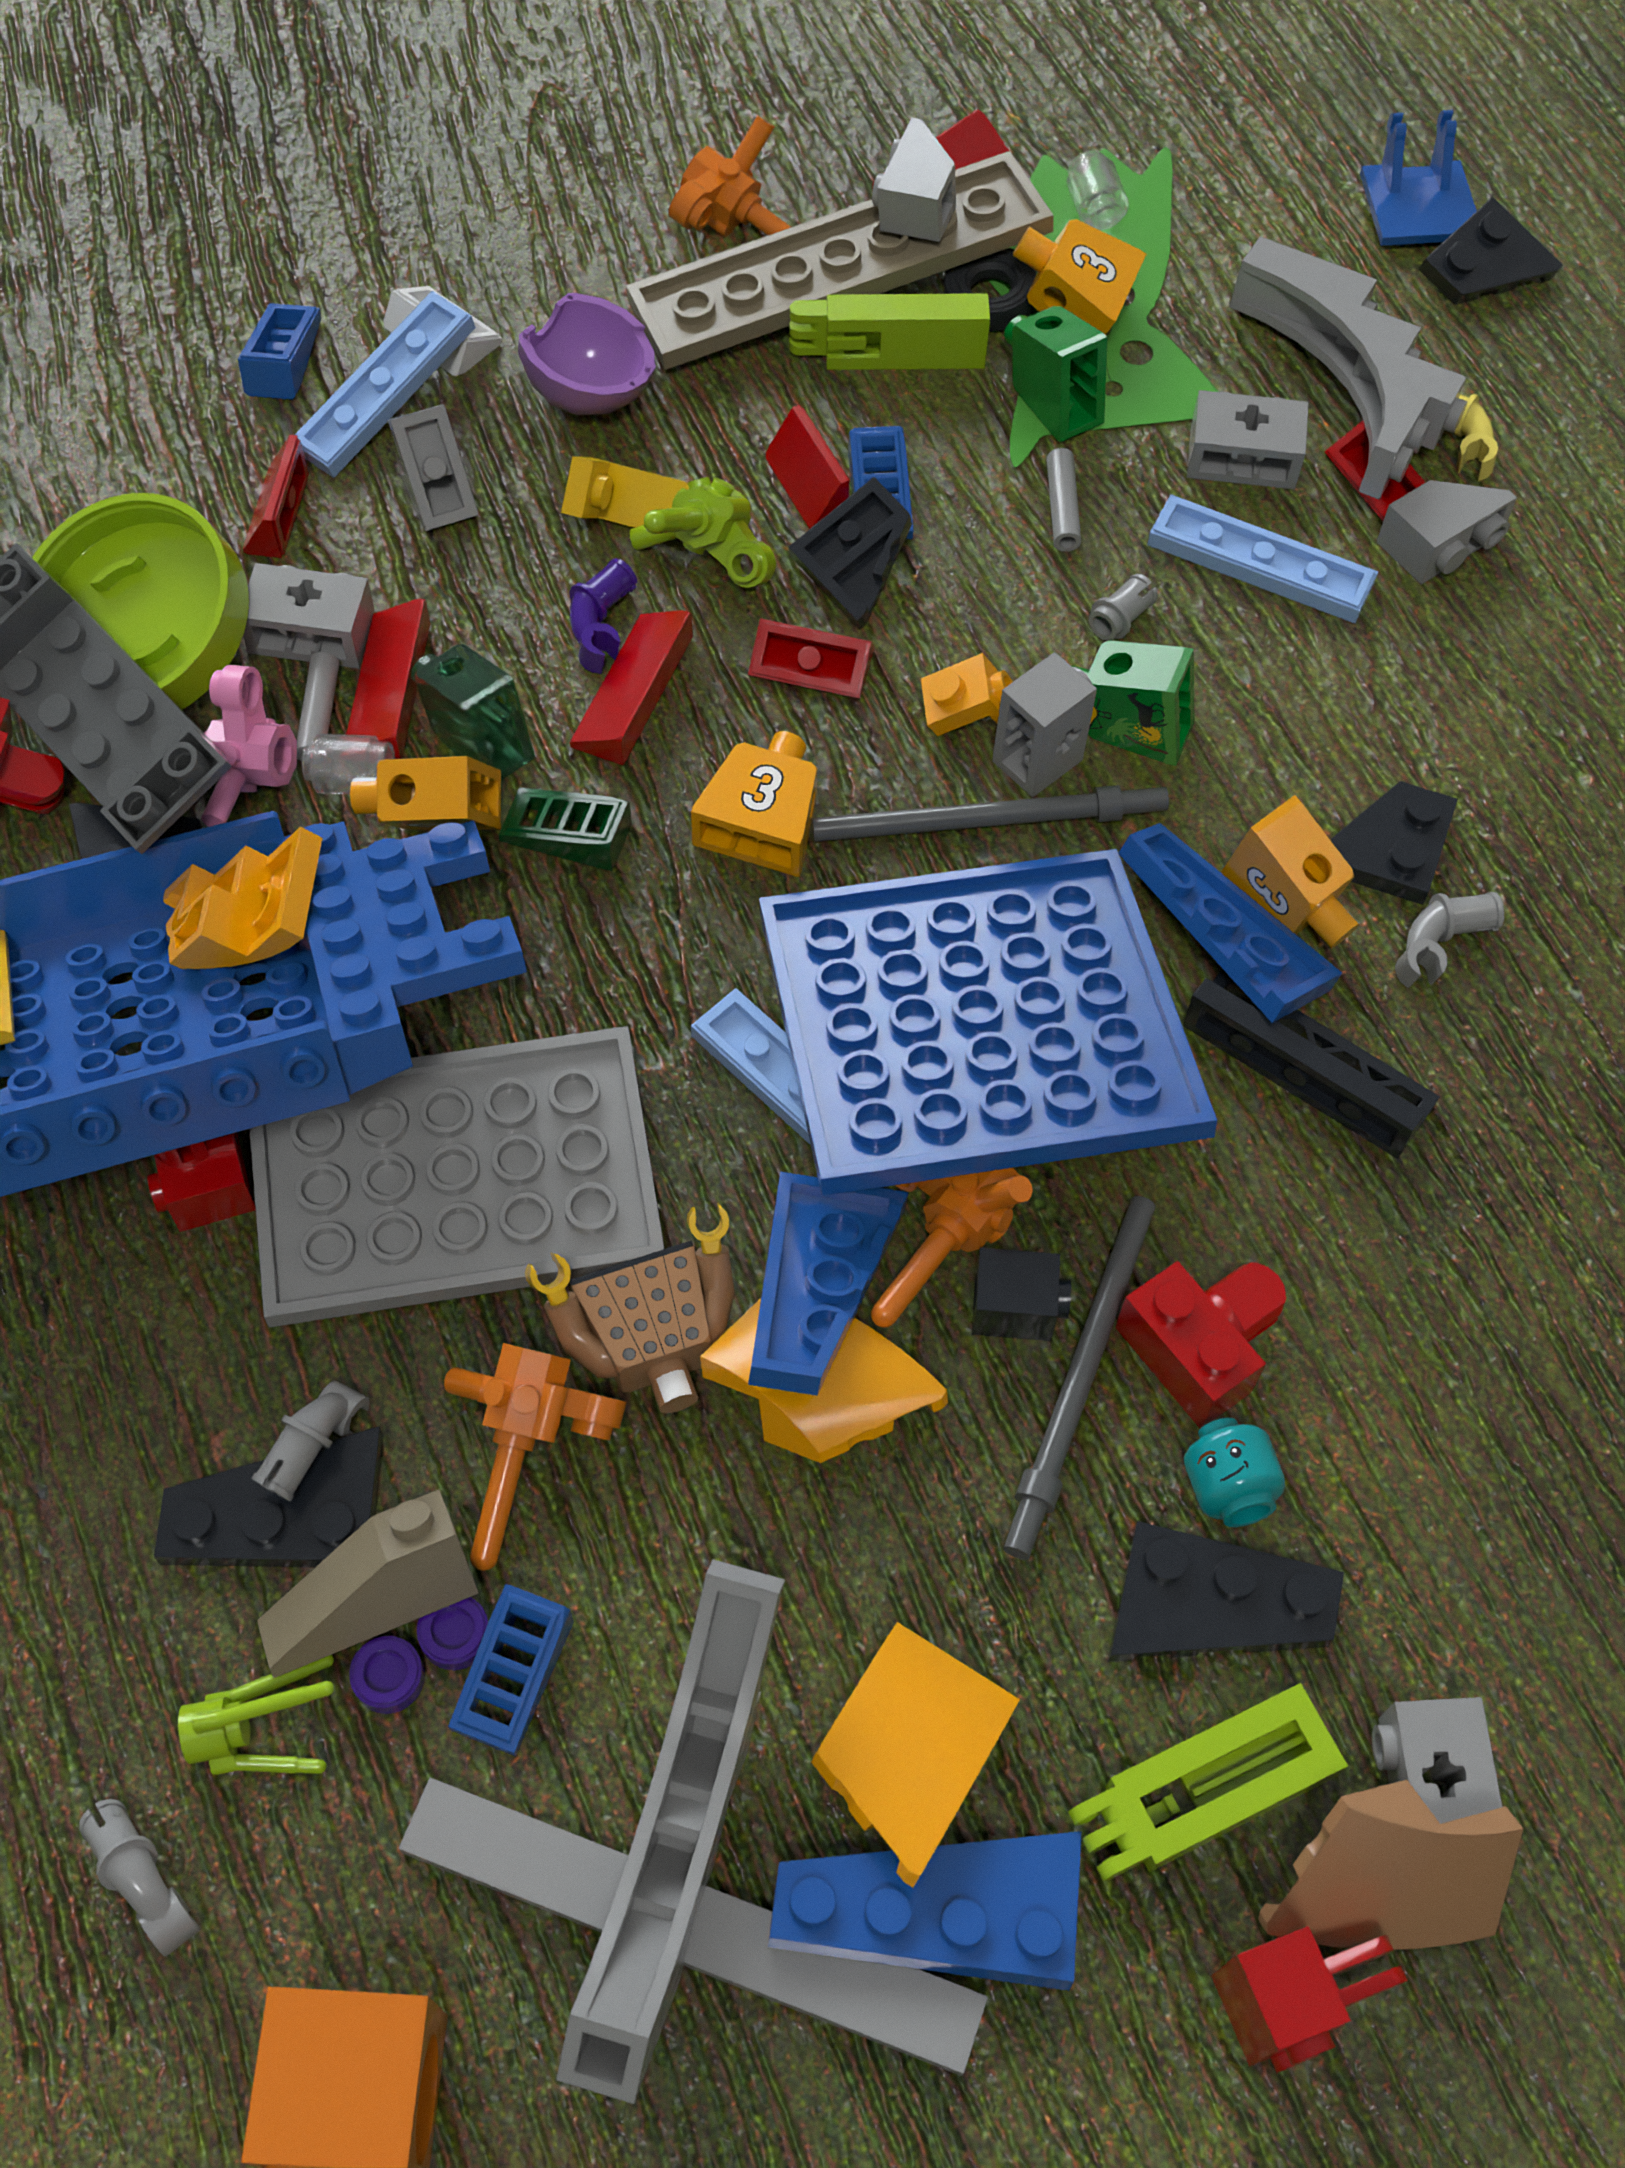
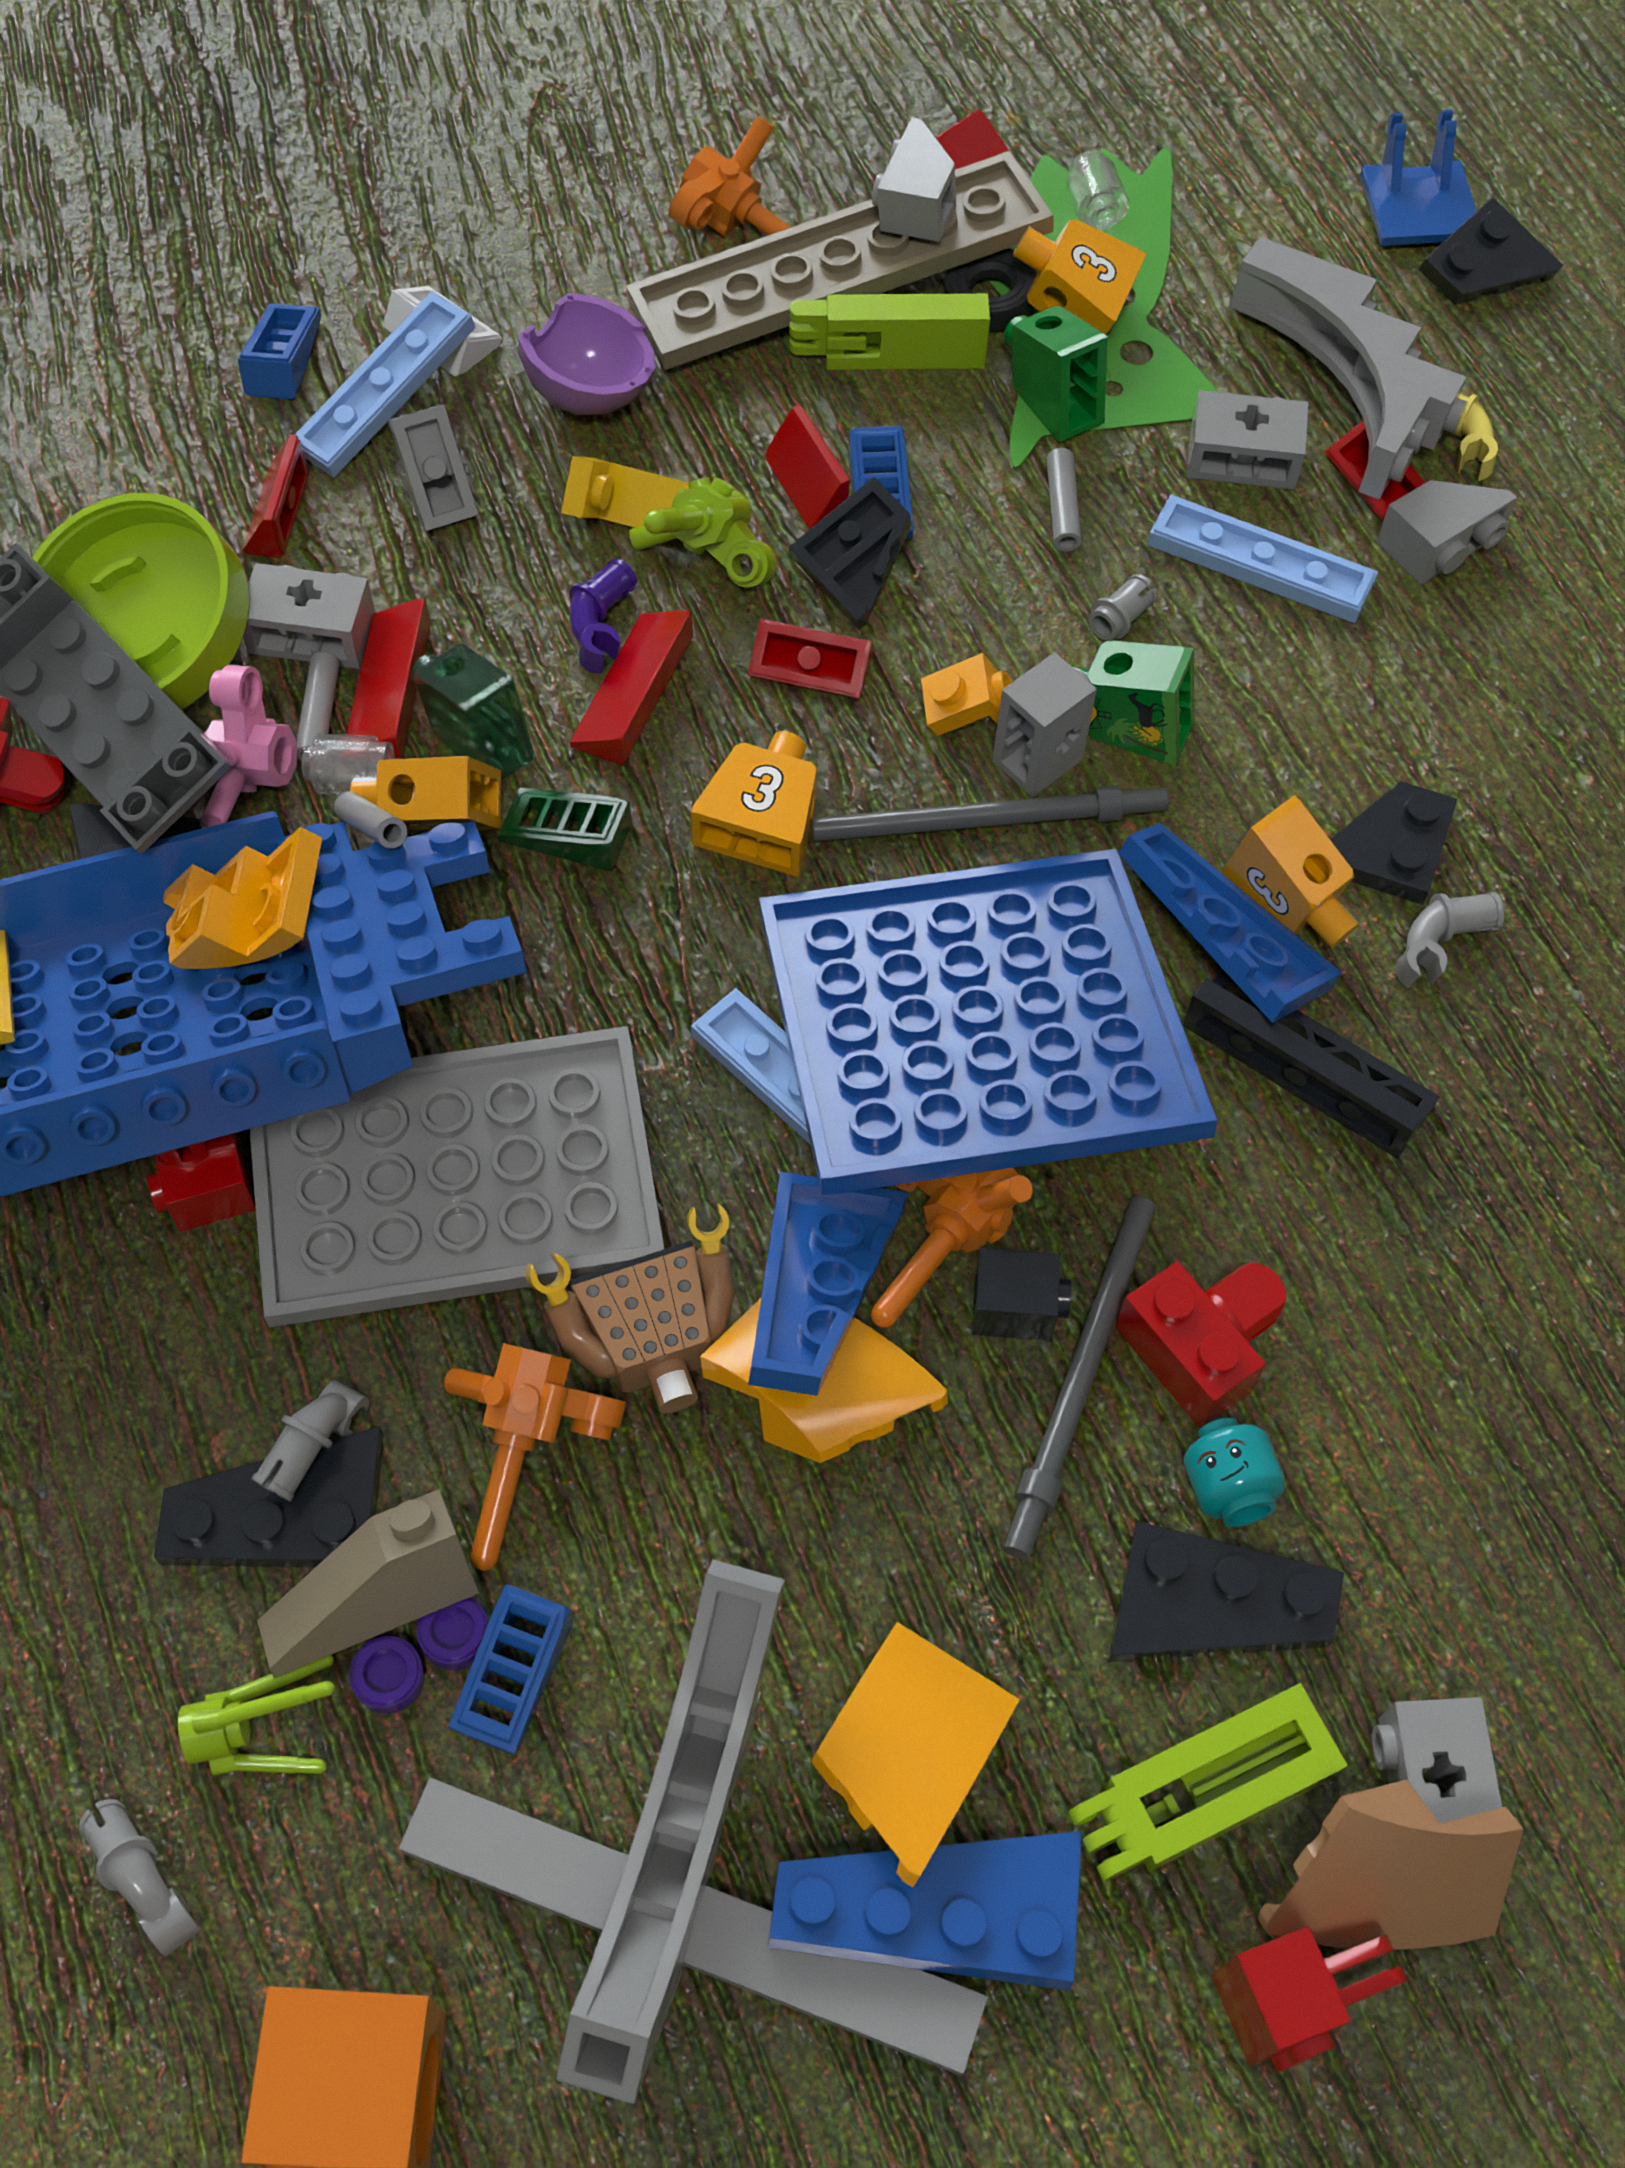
none -> light grey piece [334,791,407,848]

